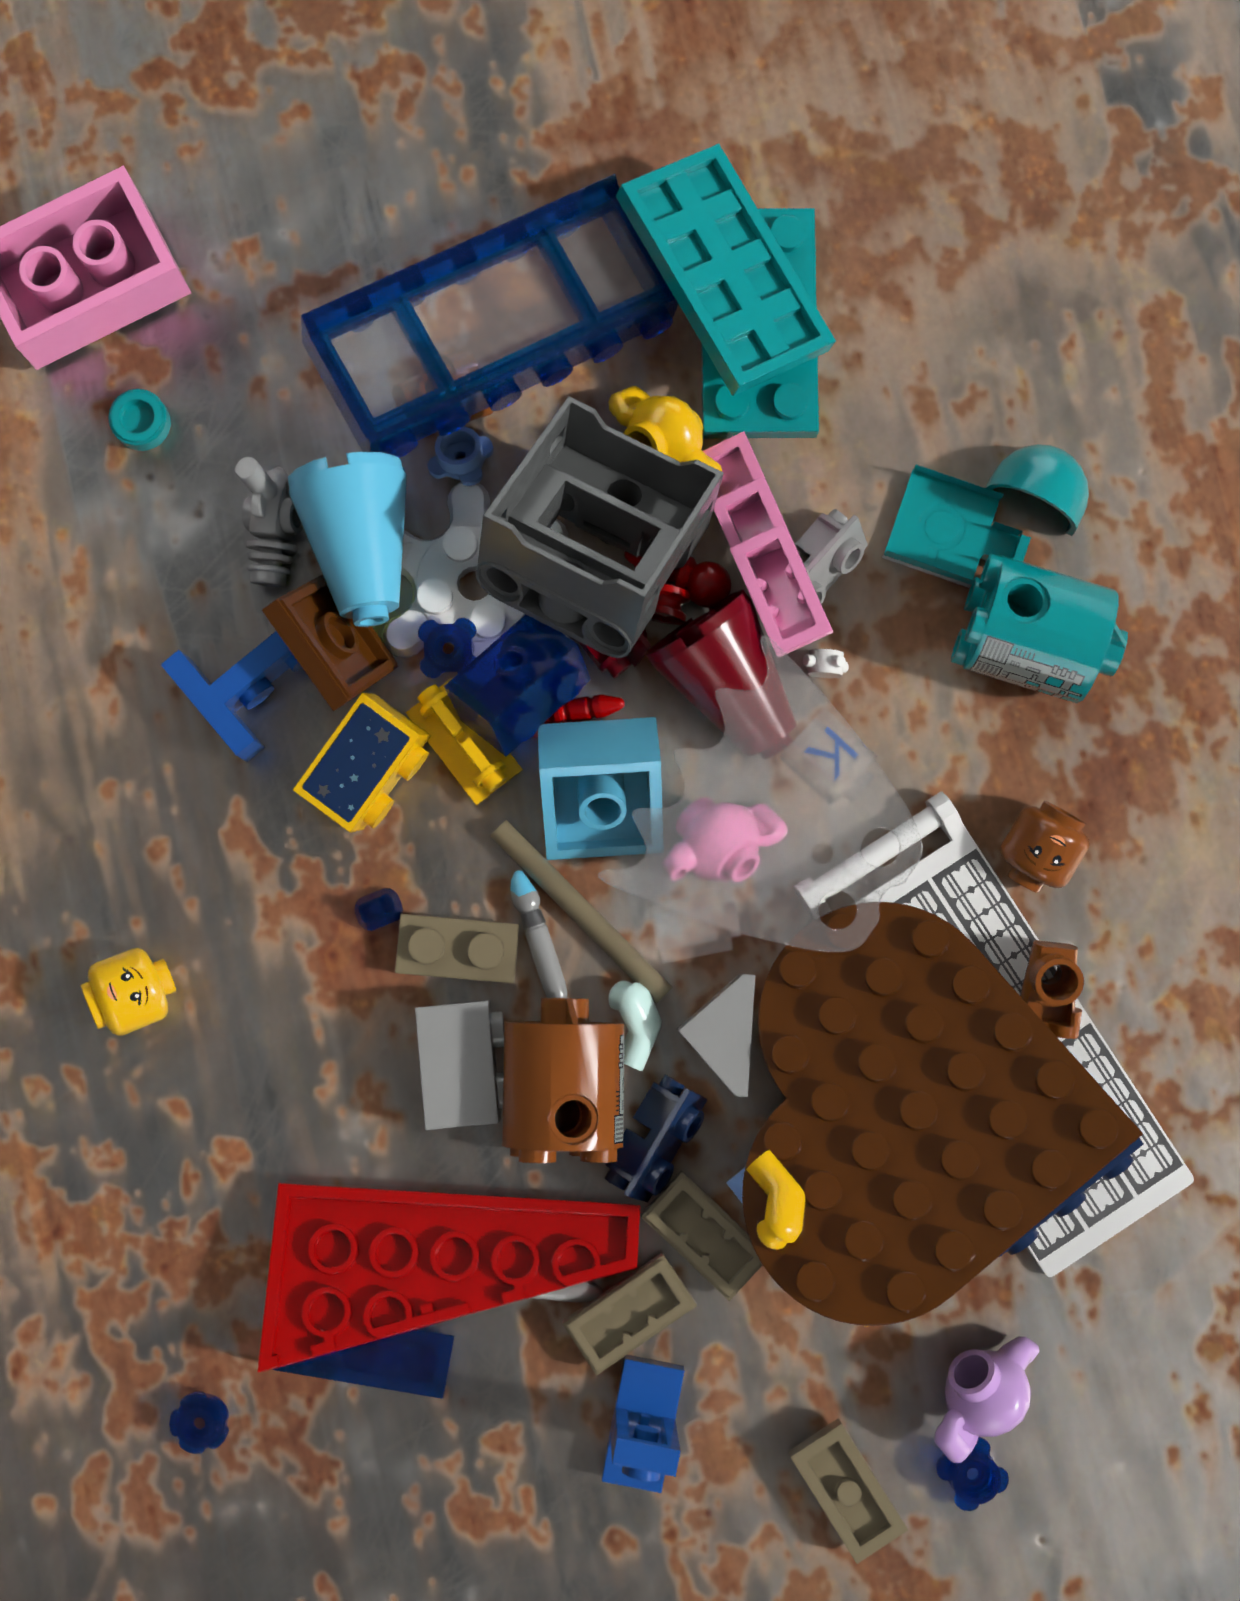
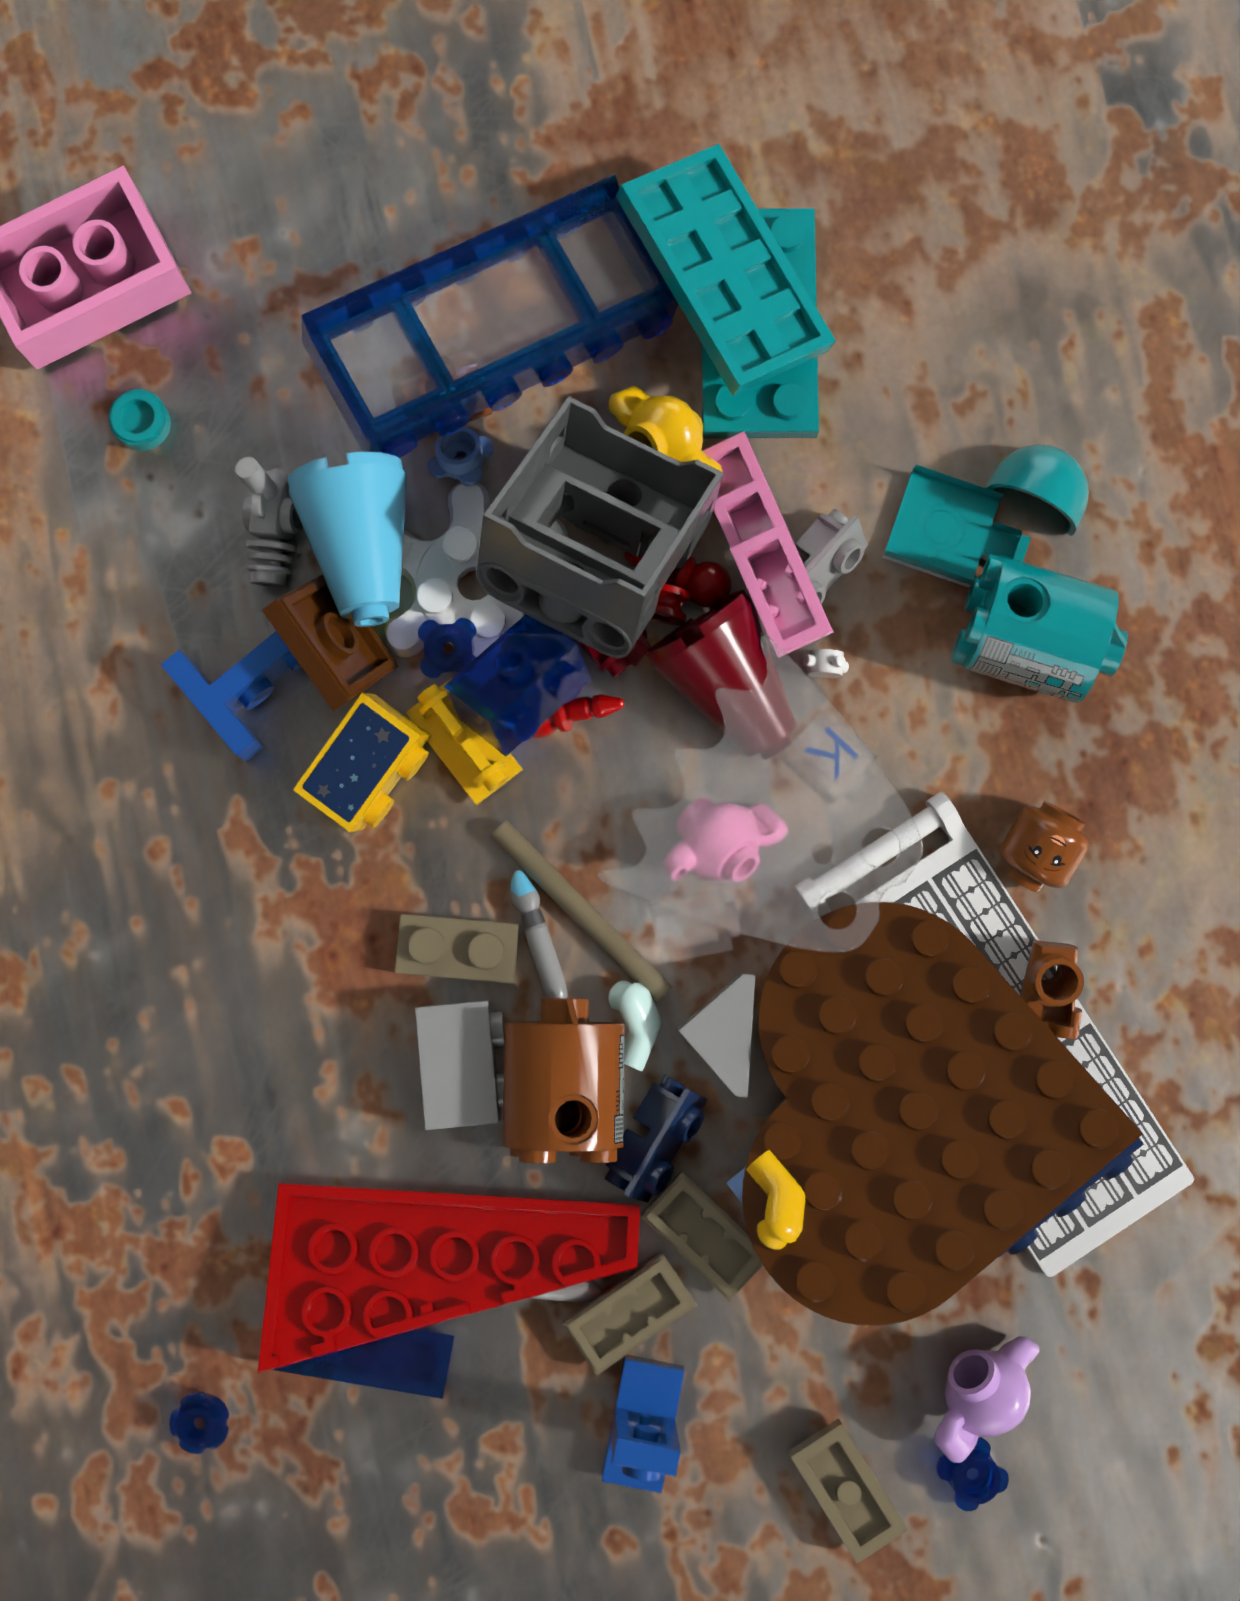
yellow head [80,948,176,1036] -> none
clear blue rock [354,888,403,931] -> none
medium azure slope [538,717,664,860] -> none

